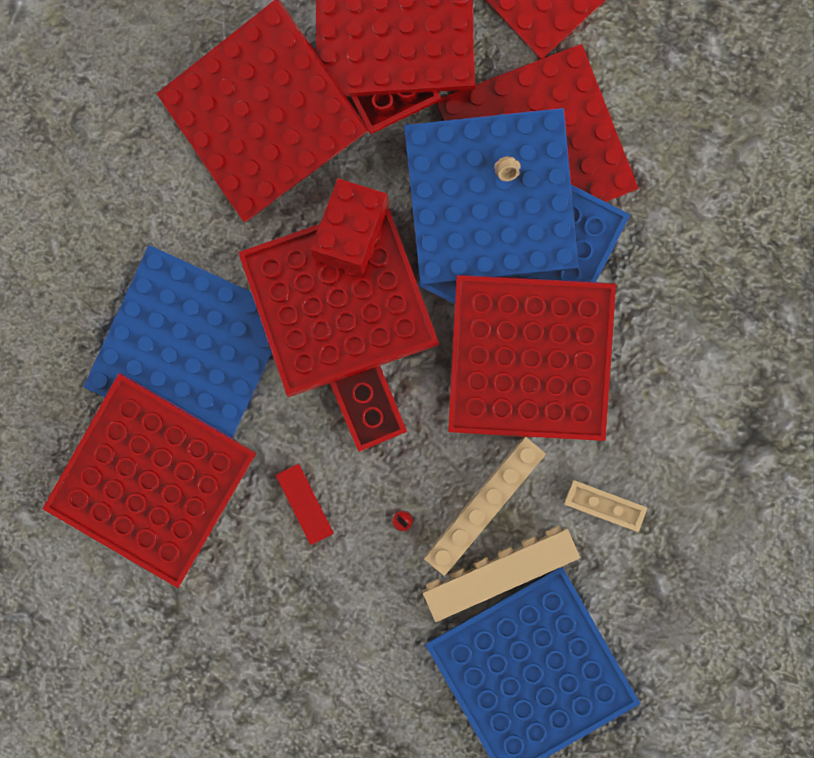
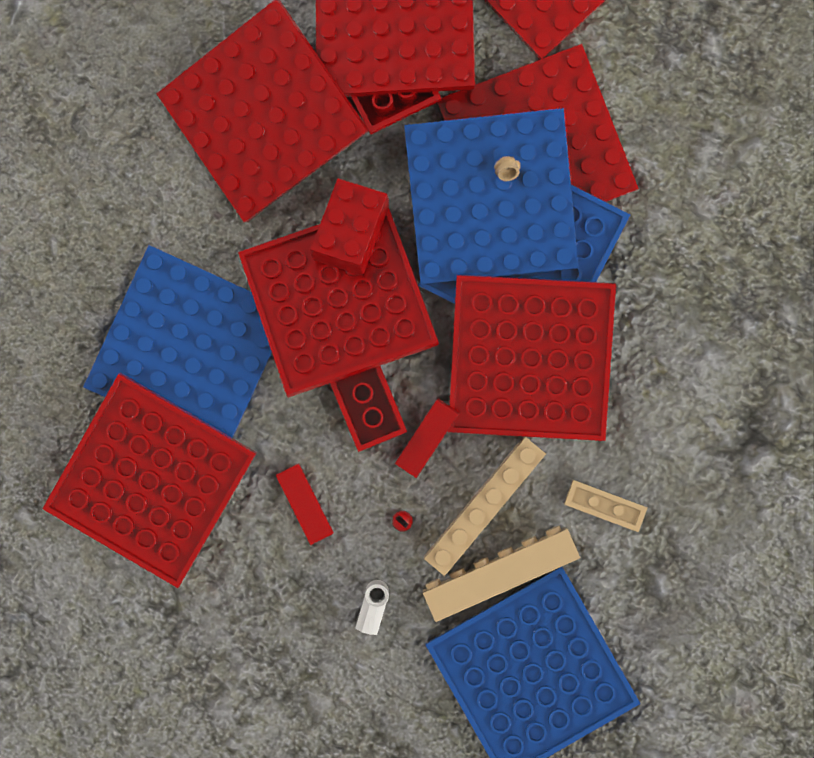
none -> white piece [355,580,389,635]
none -> red tile [395,398,460,478]

